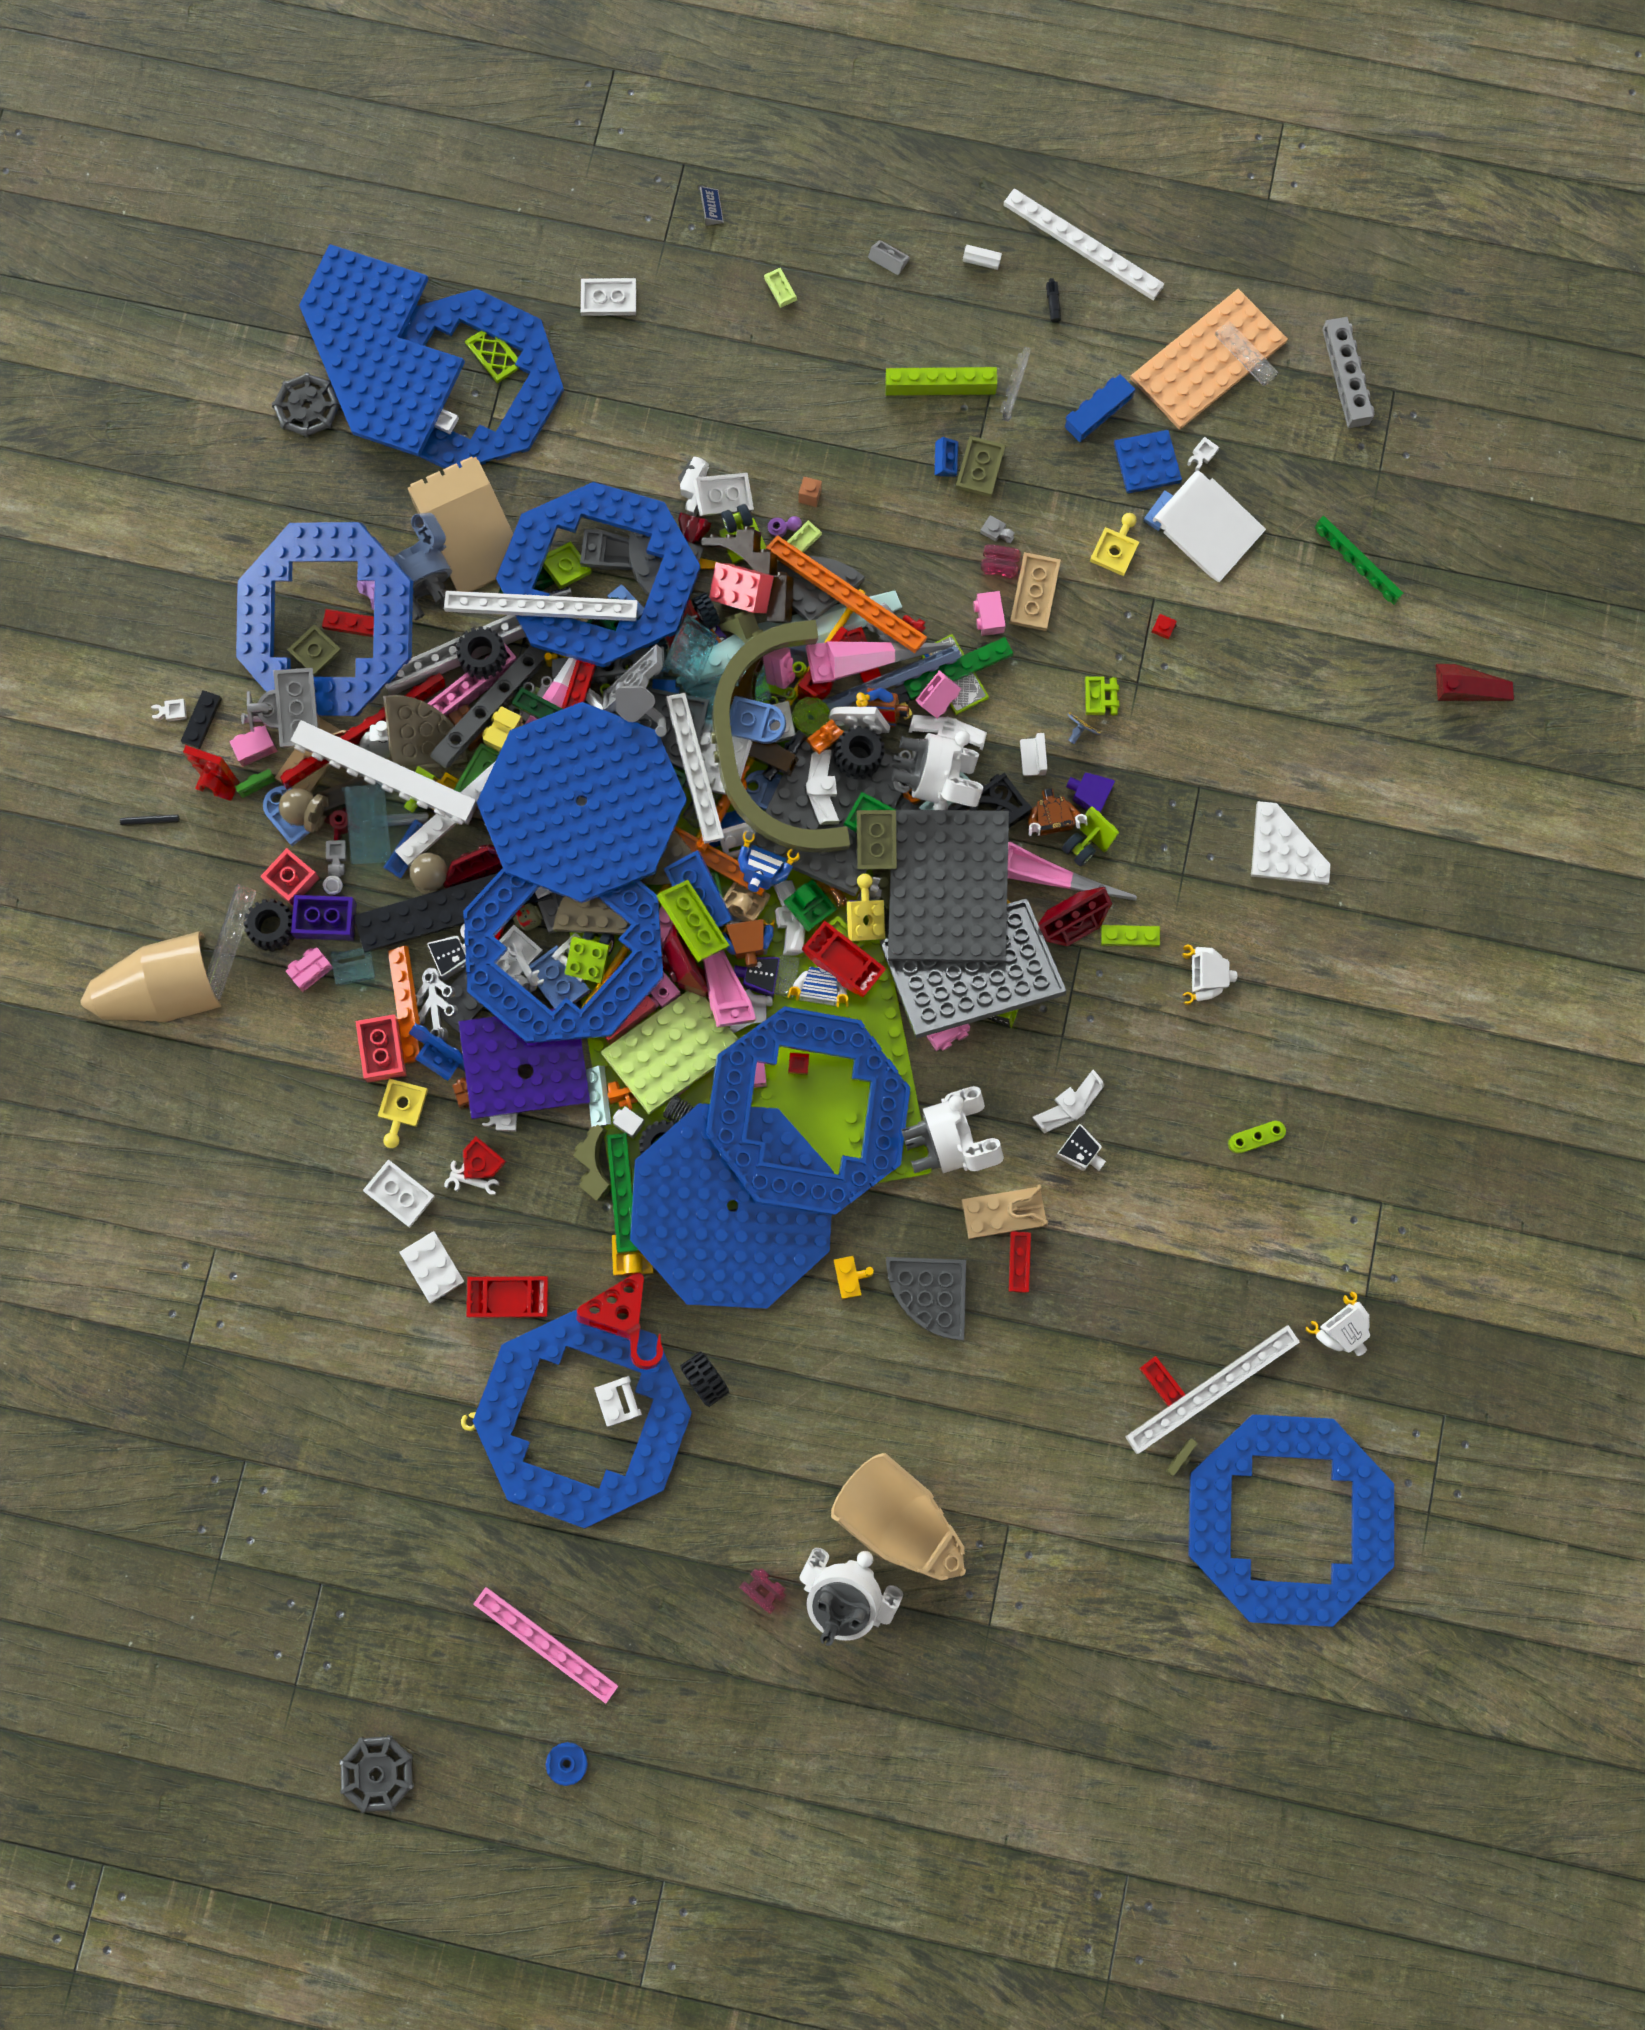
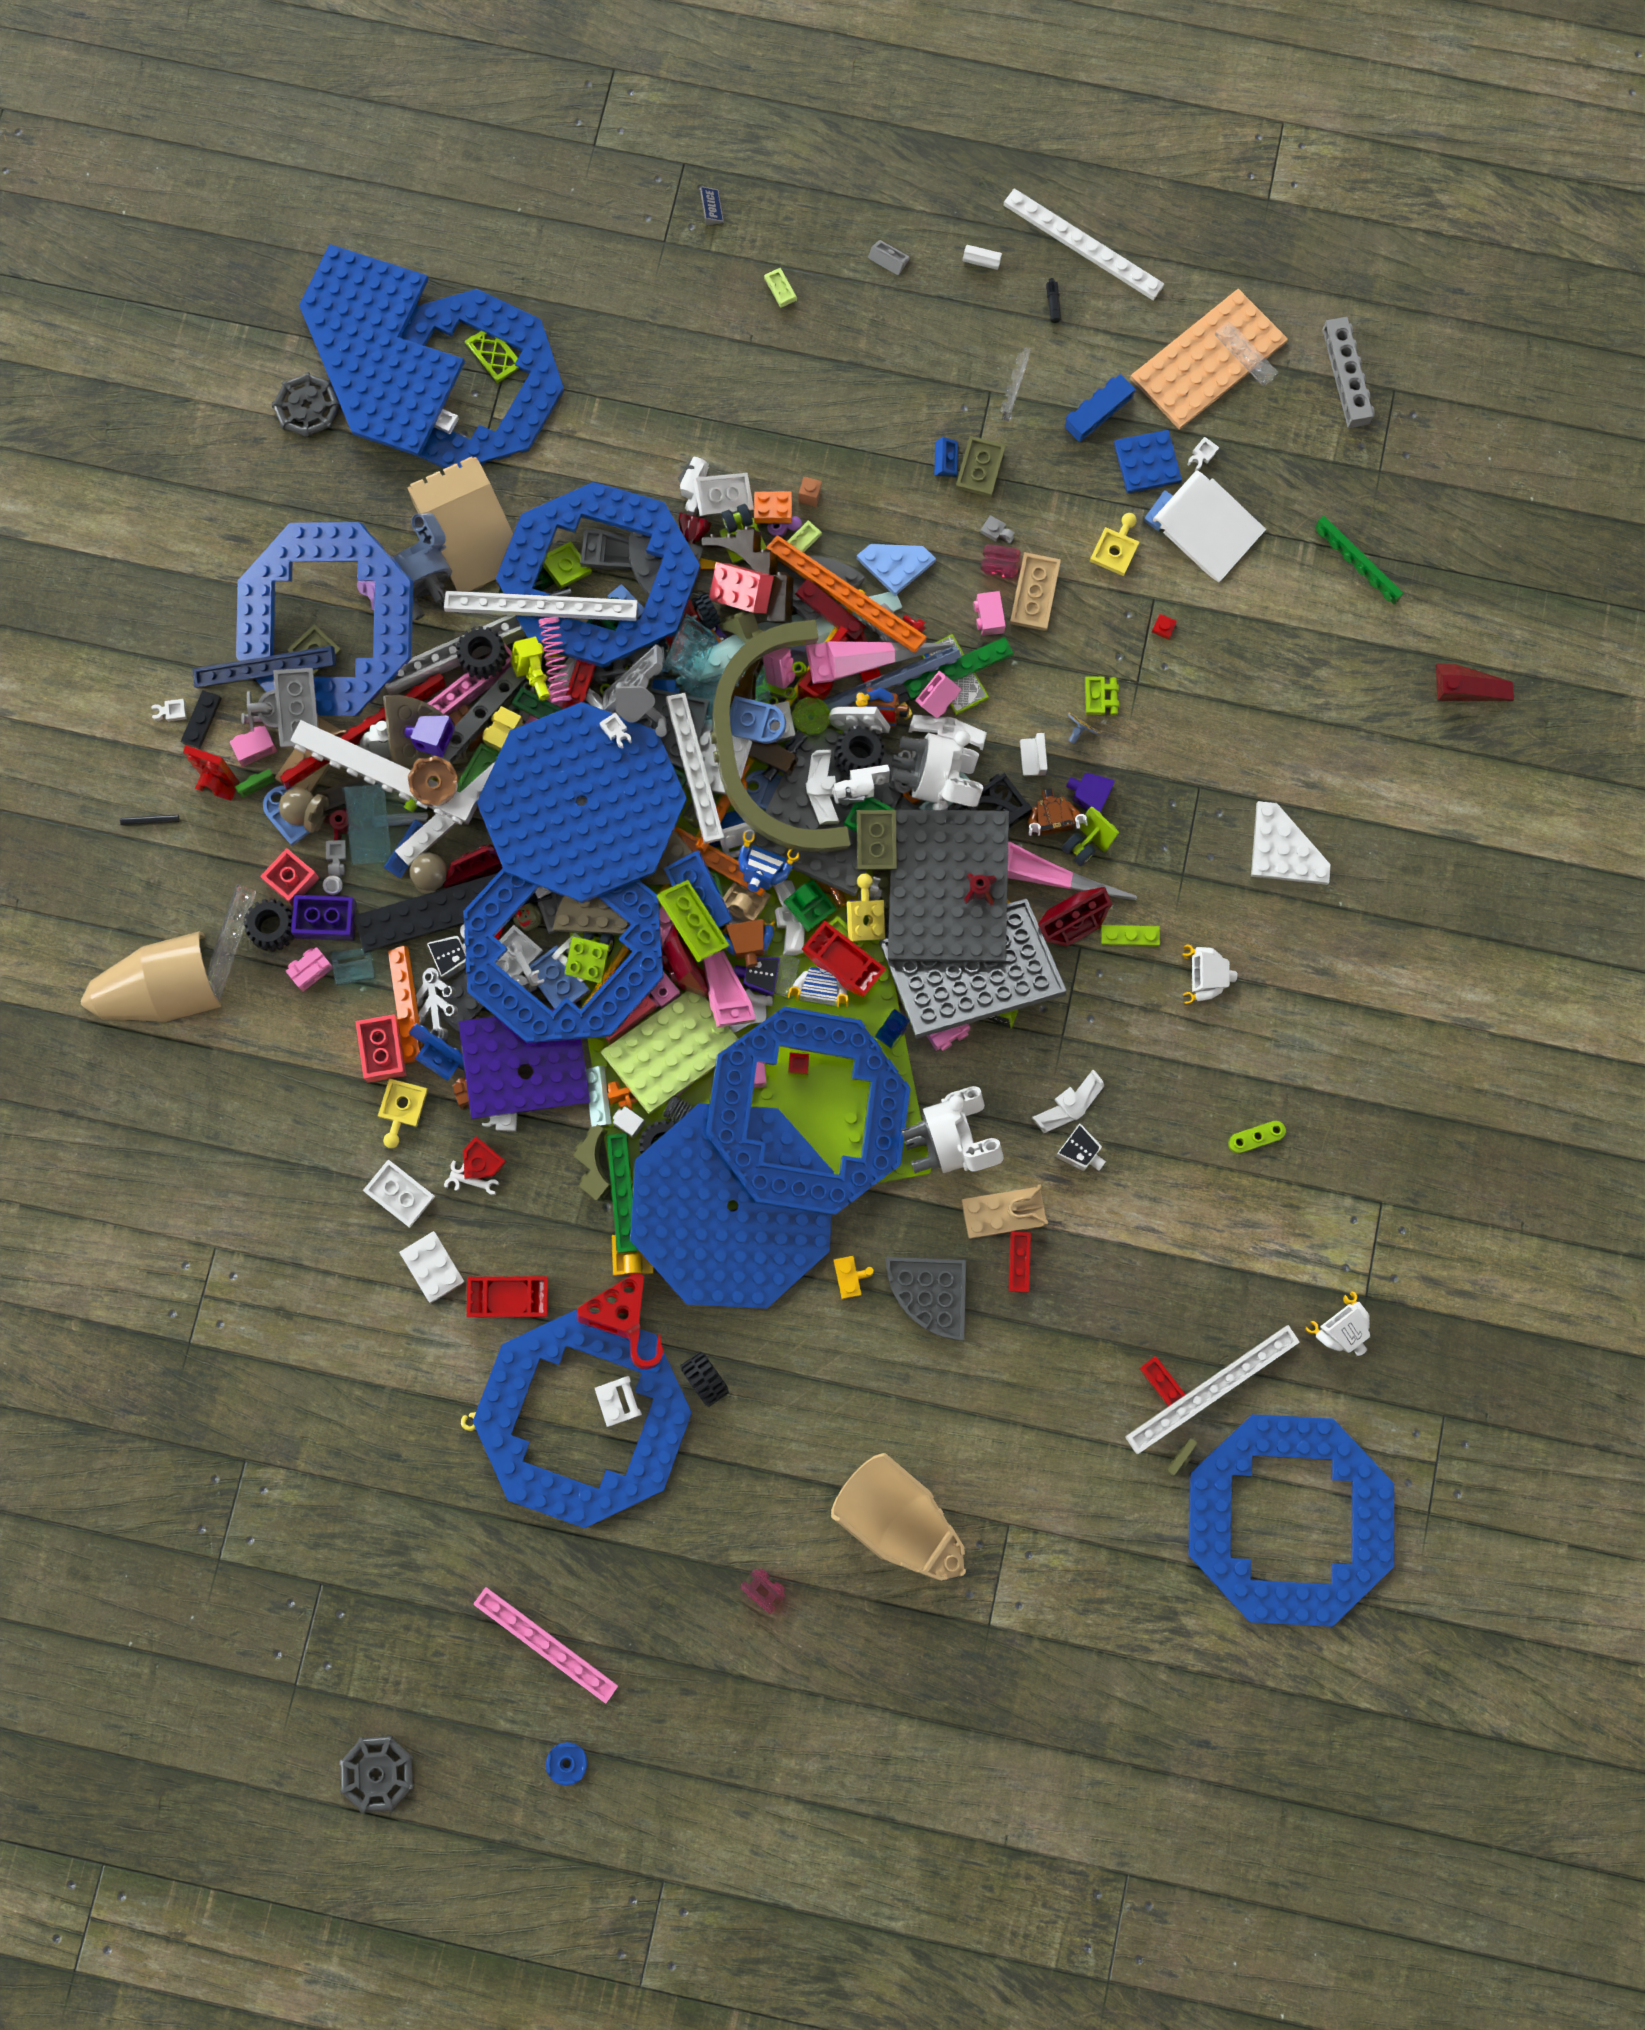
red plate [322,609,374,637] -> none
white plate [581,278,636,316] -> none
piece [800,1548,903,1646] -> none
orange hips [806,719,844,754] -> none
lime brick [885,367,997,396] -> none
none -> dark blue plate [192,646,336,688]
none -> torso [405,716,455,757]
none -> medium nougat plate [408,756,458,806]
none -> neon yellow brick [510,637,550,701]
none -> bright pink piece [539,617,572,703]
none -> white plate [600,712,632,749]
none -> orange plate [754,491,792,523]
none -> dark red plate [795,579,866,642]
none -> white plate [833,765,890,804]
none -> light blue plate [856,544,936,596]
none -> clear blue brick [875,1009,910,1049]
none -> dark red brick [964,873,997,906]

